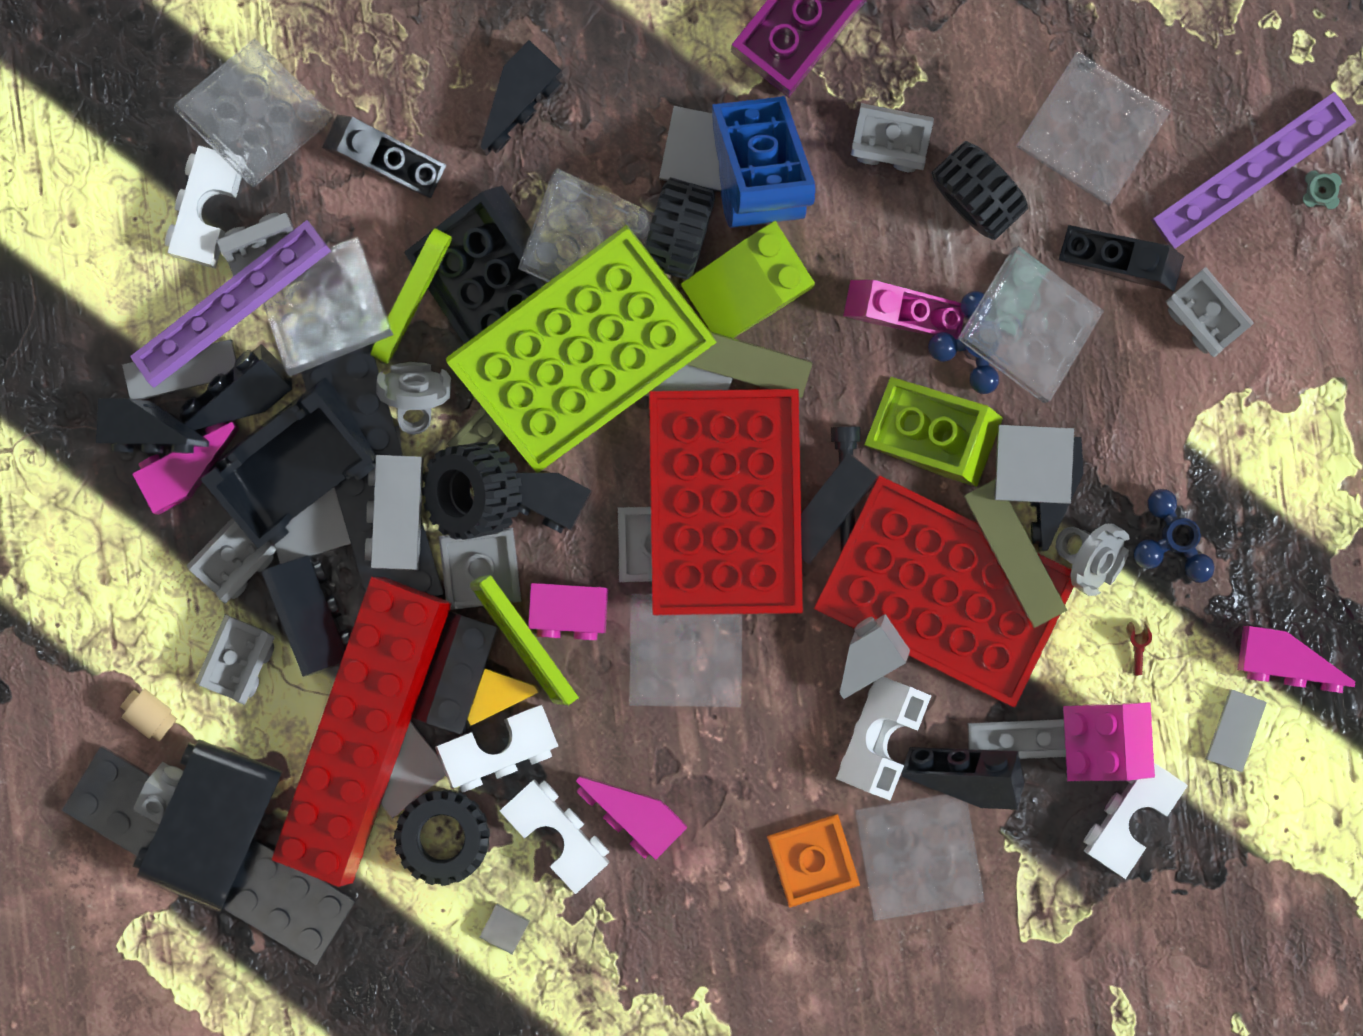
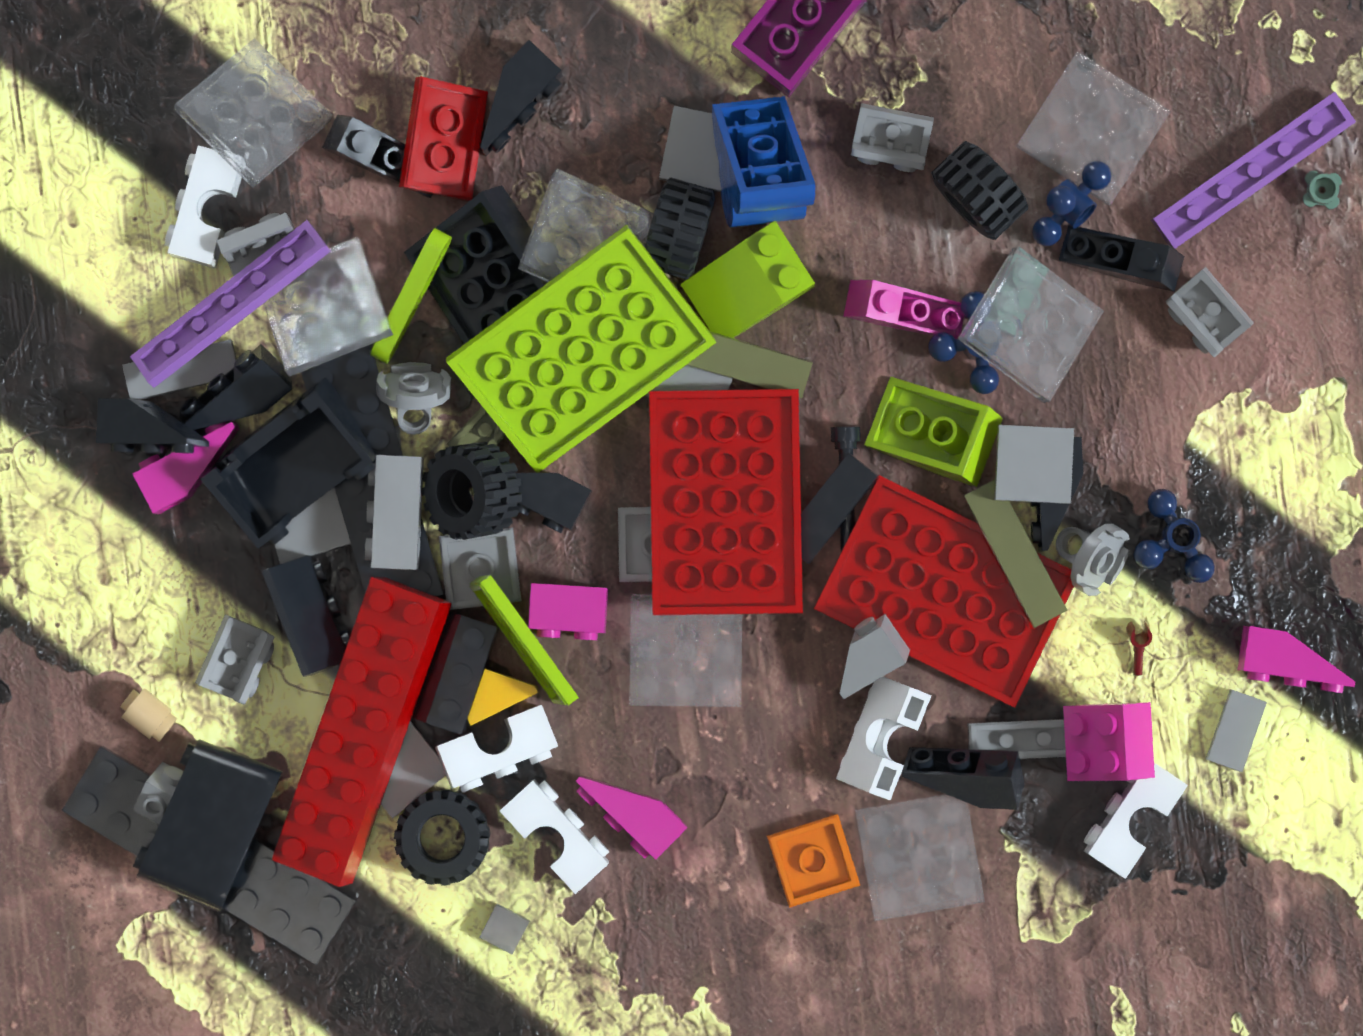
light grey bracket [186,518,276,604] -> none
none -> red tile [399,76,488,201]
none -> dark blue piece [1032,161,1111,246]

